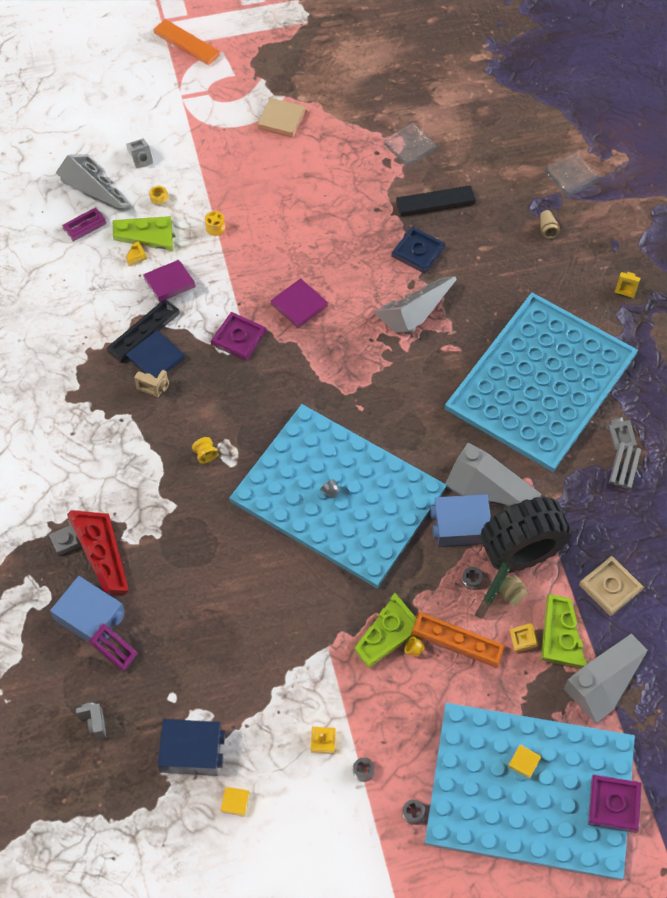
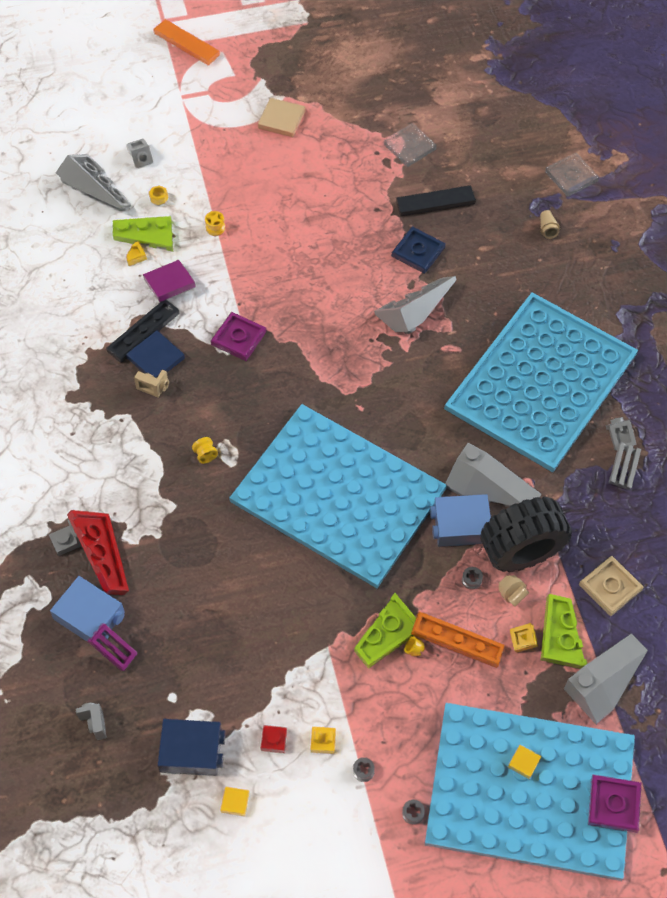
magenta tile [62,207,107,242] -> none
magenta tile [271,278,328,329] -> none
flat silver hinge [320,479,339,499] -> none
clear green tile [475,562,510,619] -> none
yellow tile [615,272,640,298] -> none
none -> red plate [260,725,287,753]

